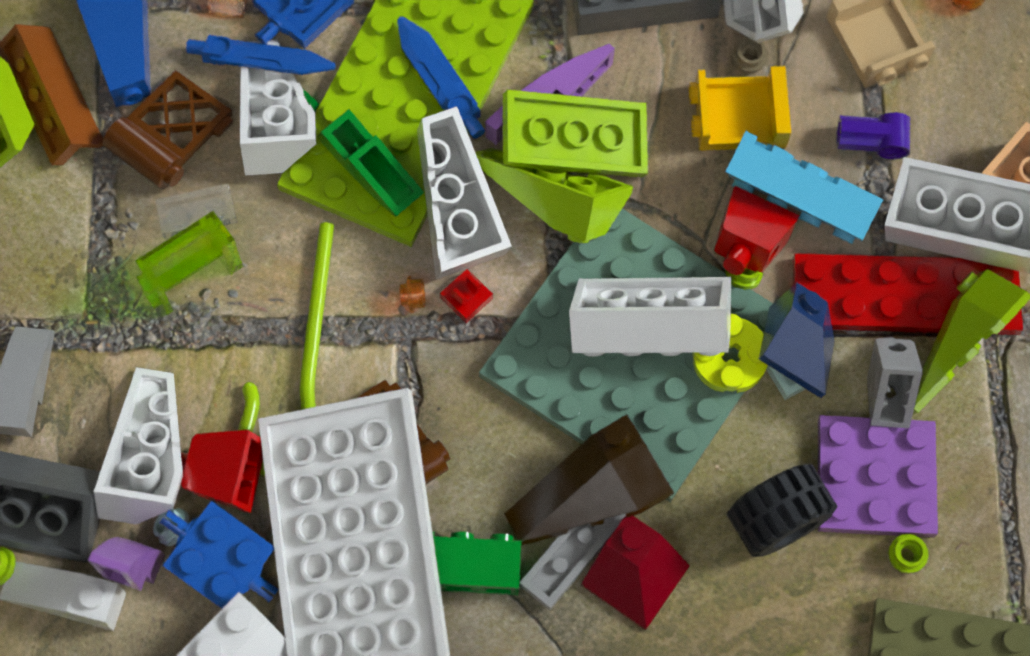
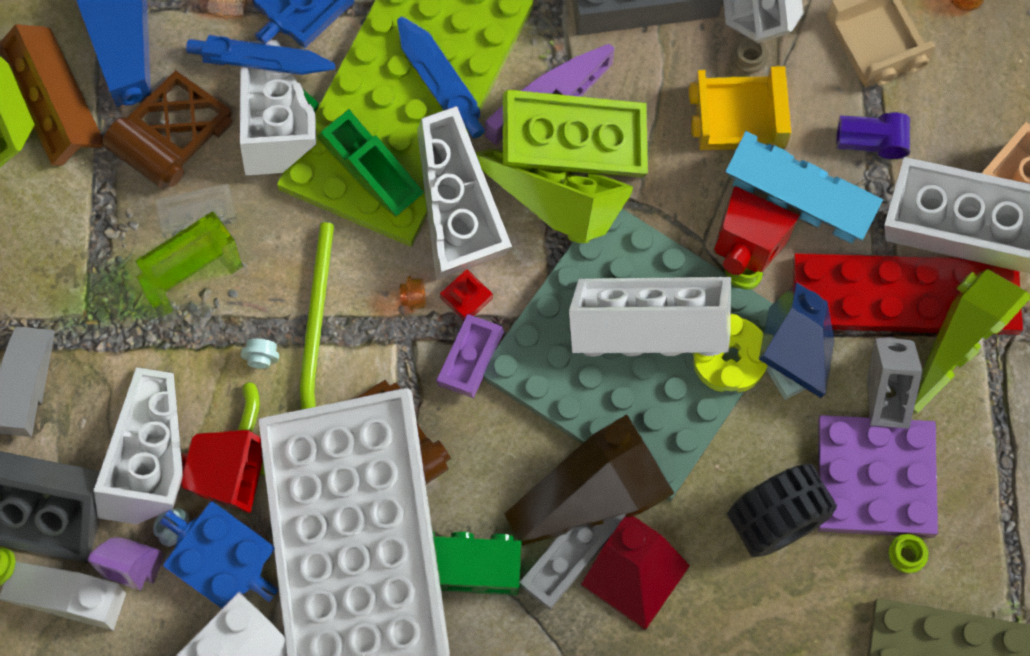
none -> light aqua plate [241,338,280,369]
none -> medium lavender plate [436,314,504,398]

